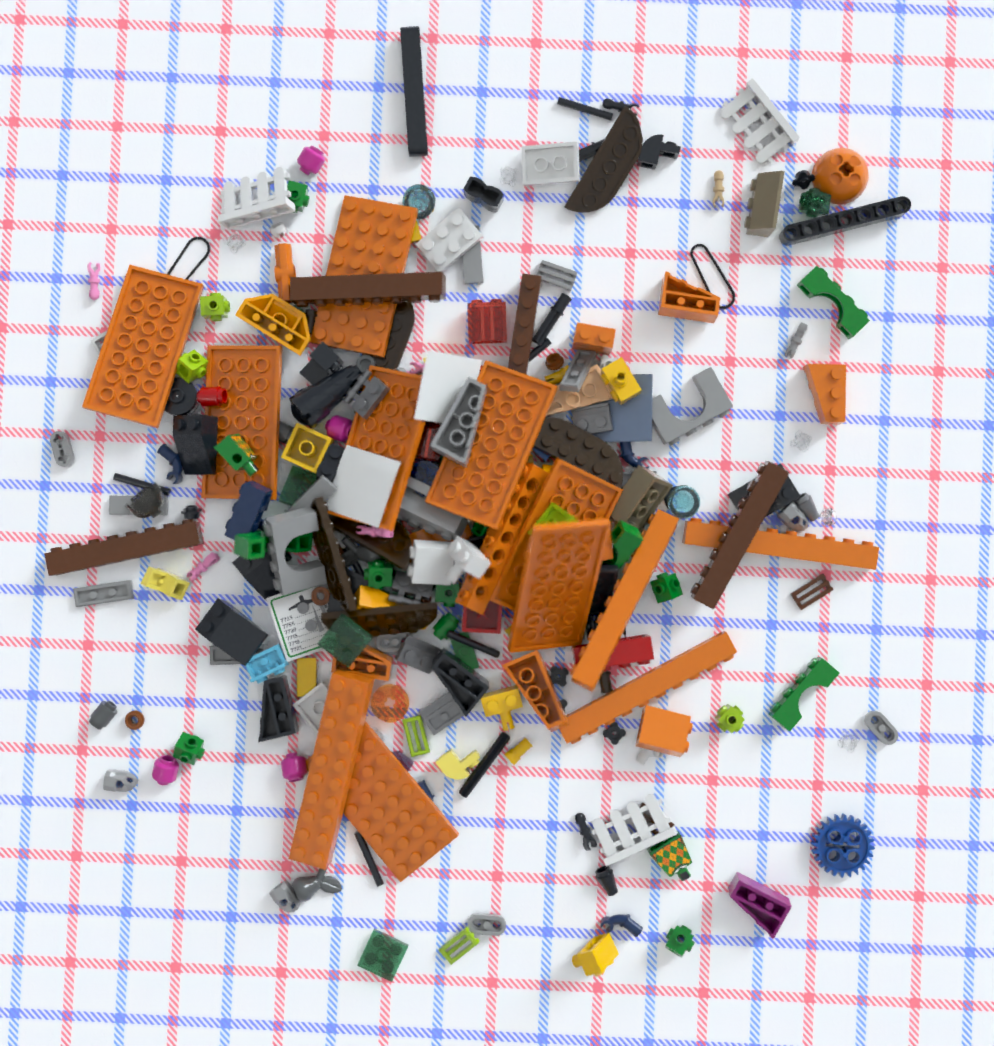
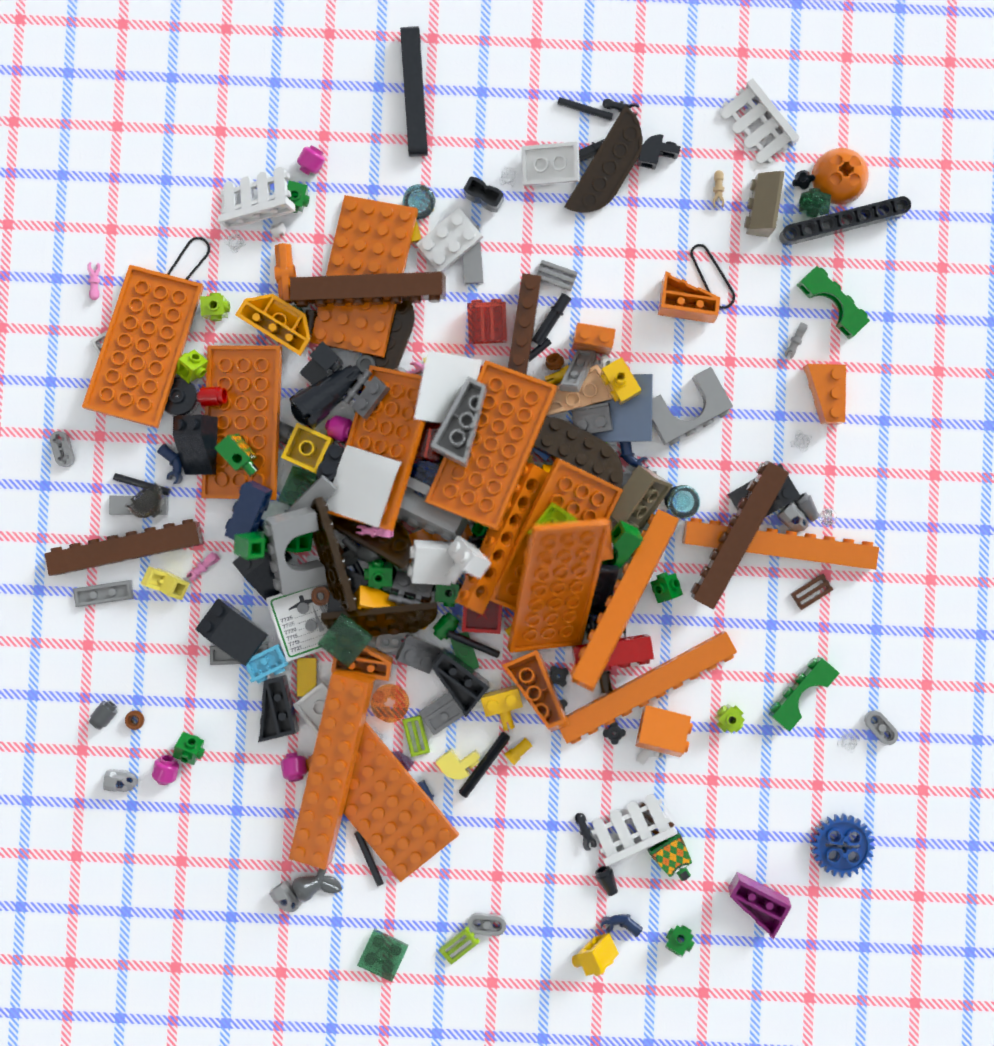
black plate [181,505,202,519] -> none

